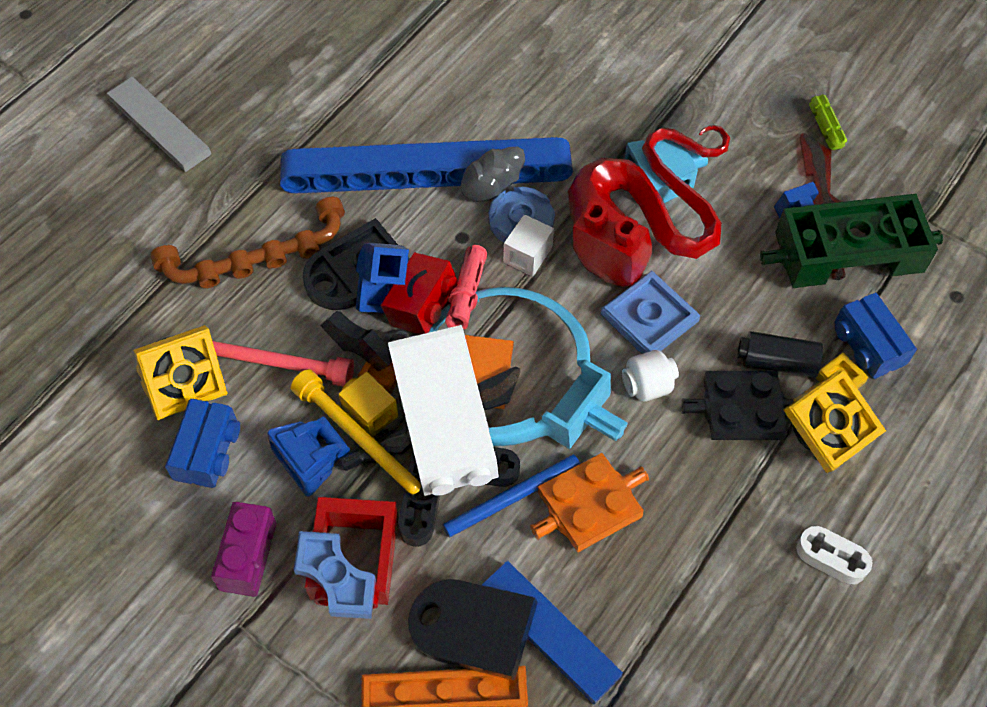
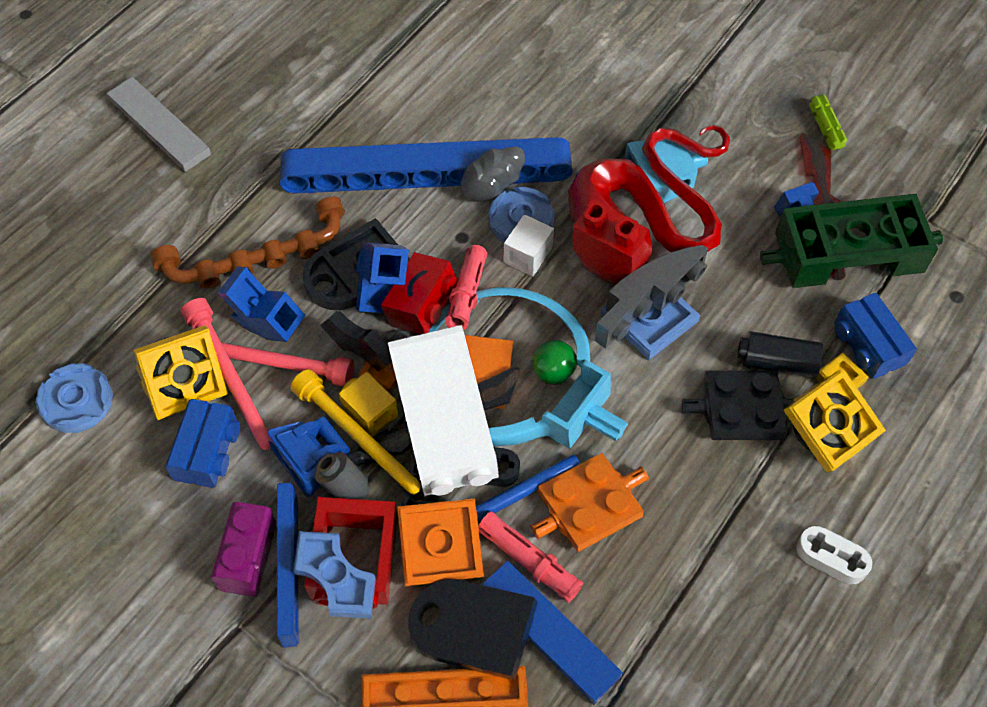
white head [622,350,679,402] -> none
none -> medium blue tile [36,363,113,433]
none -> coral piece [180,298,271,450]
none -> blue brick [217,267,305,342]
none -> blue tile [277,483,299,648]
none -> dark grey brick [315,452,370,500]
none -> orange tile [397,498,484,587]
none -> coral pin [478,511,584,603]
none -> green piece [532,340,577,385]
none -> dark grey slope [595,245,708,349]

